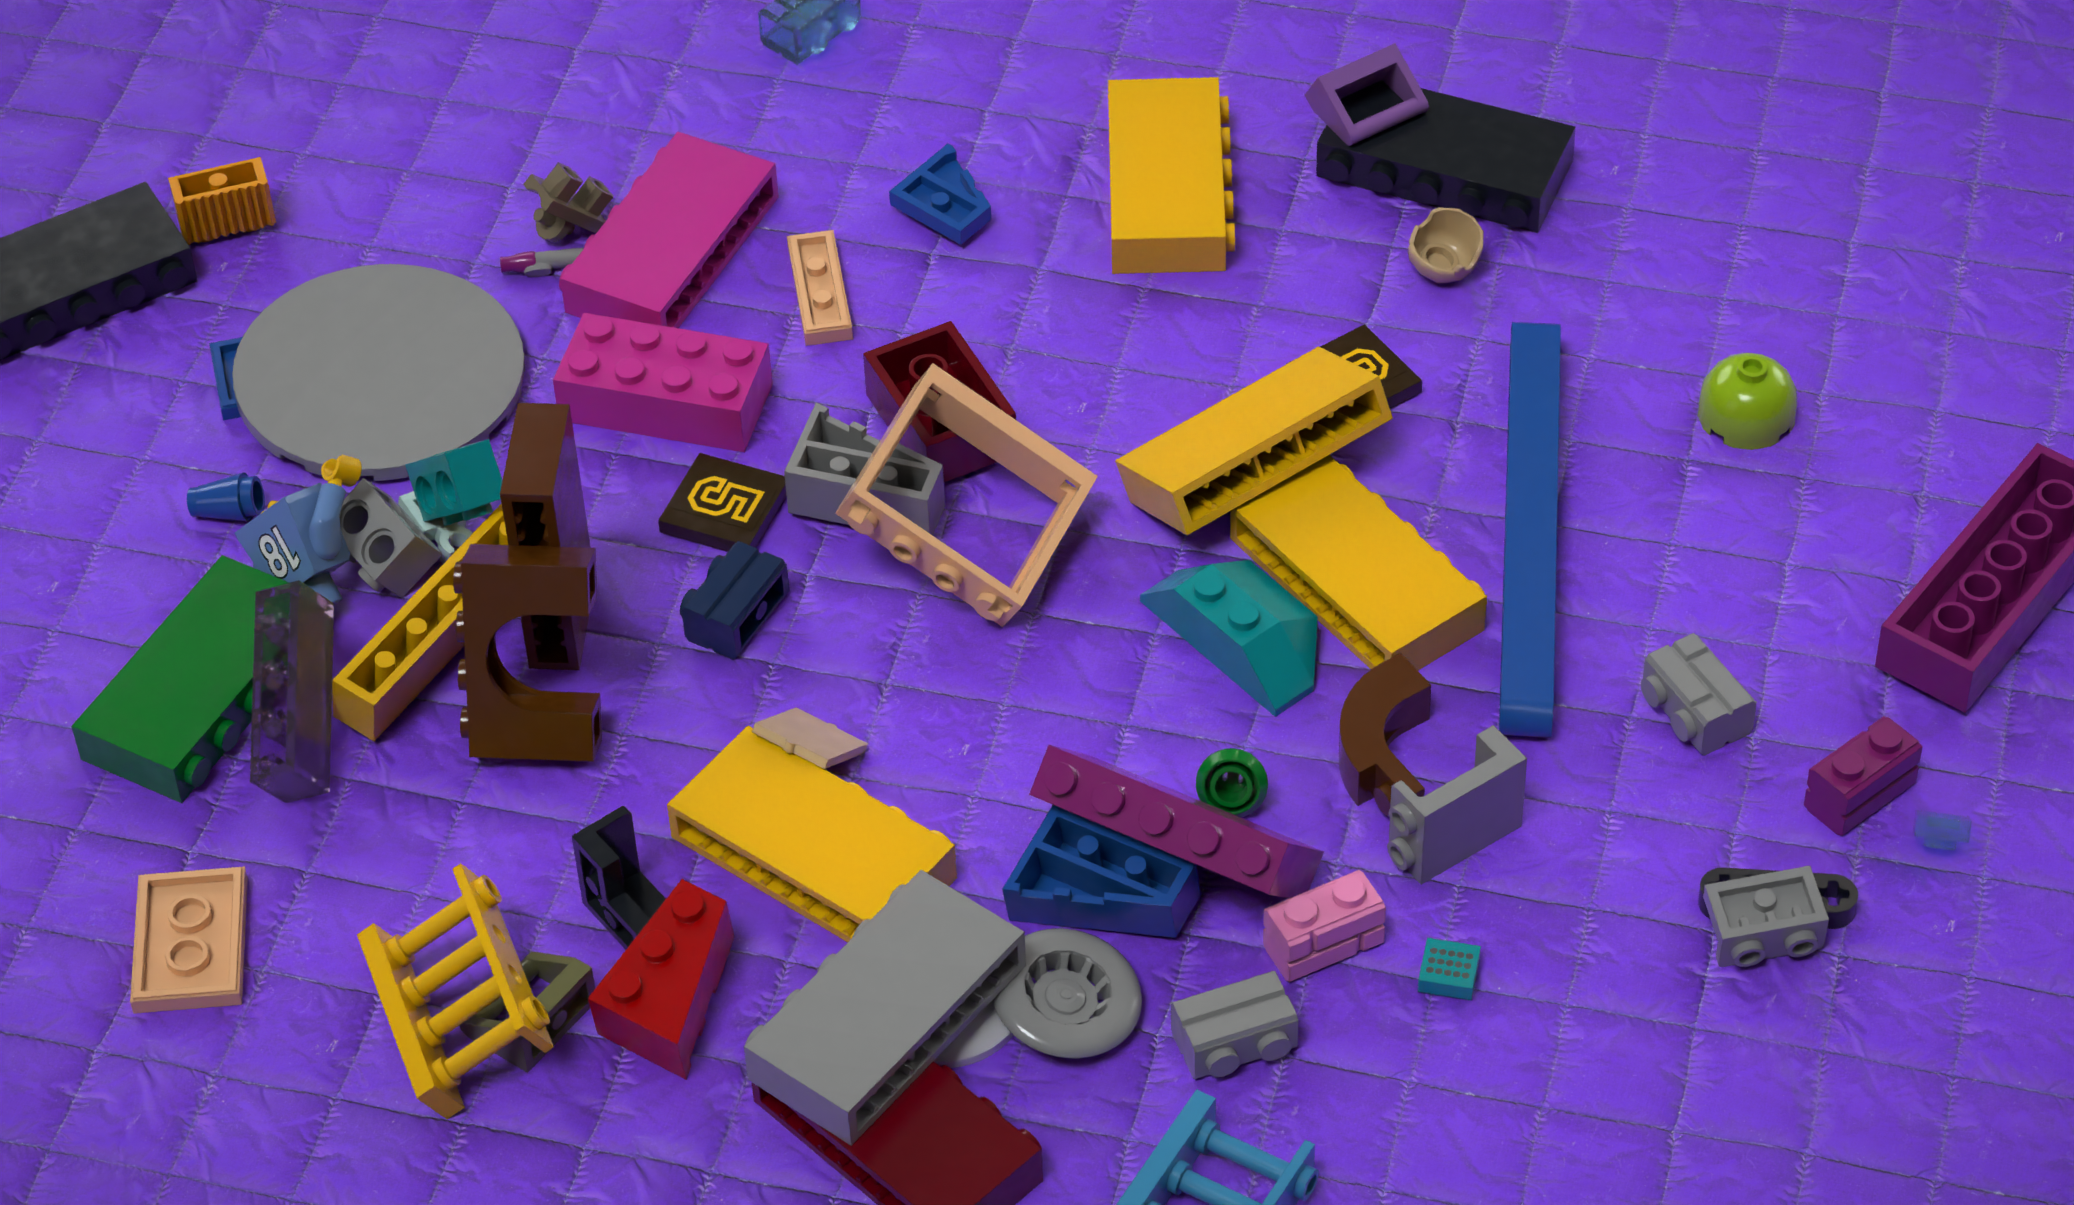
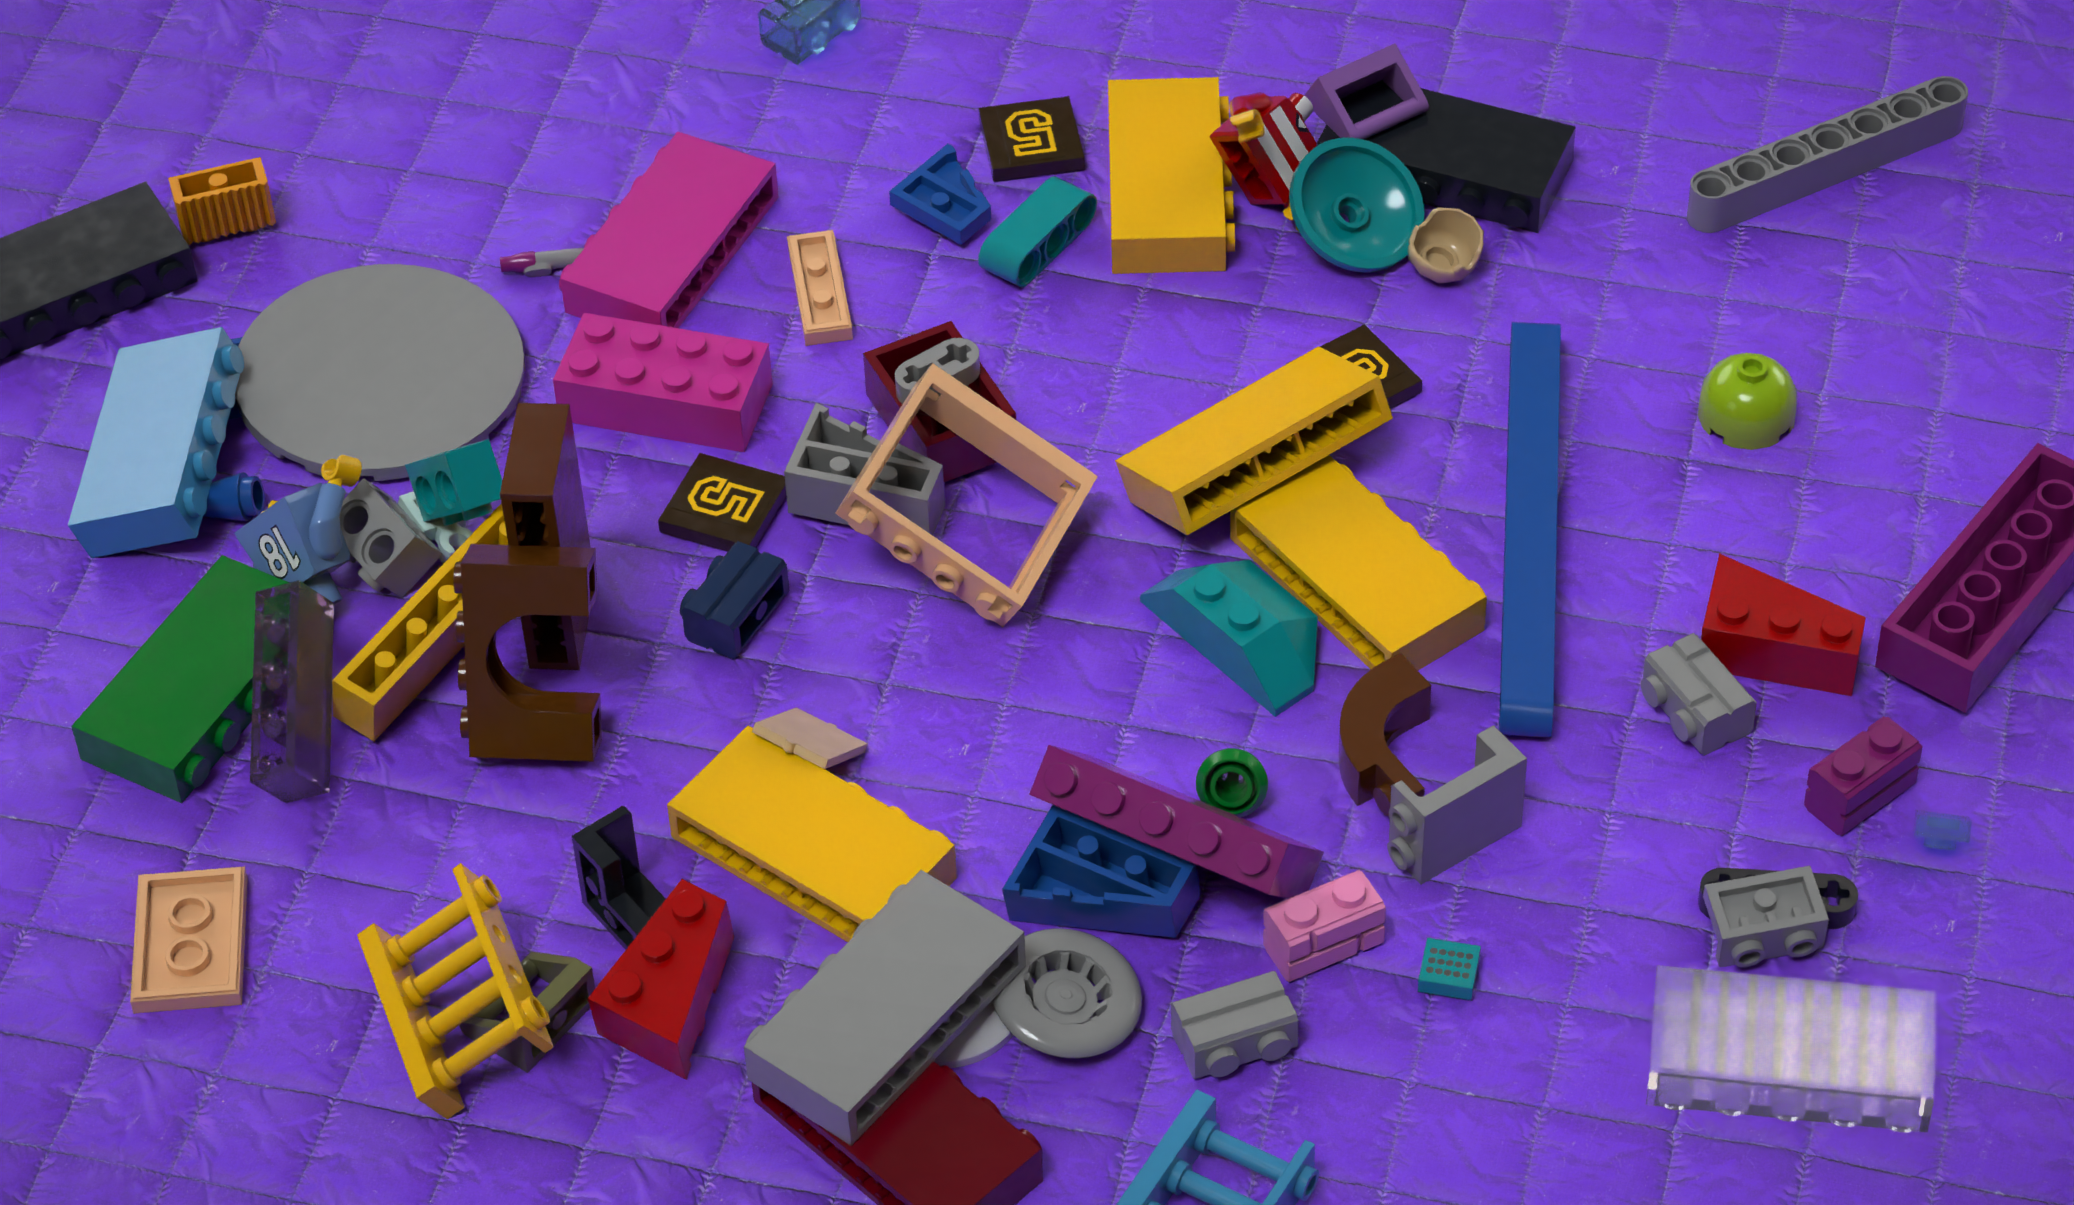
dark tan hips [523,162,613,242] -> none
none -> dark azure brick [68,327,244,558]
none -> light grey beam [895,338,980,404]
none -> dark brown tile [978,96,1085,181]
none -> teal beam [978,176,1097,287]
none -> red torso [1209,92,1317,232]
none -> teal dish [1289,138,1425,272]
none -> clear brick [1646,965,1936,1133]
none -> beam [1687,76,1968,233]
none -> red wedge [1701,553,1866,696]

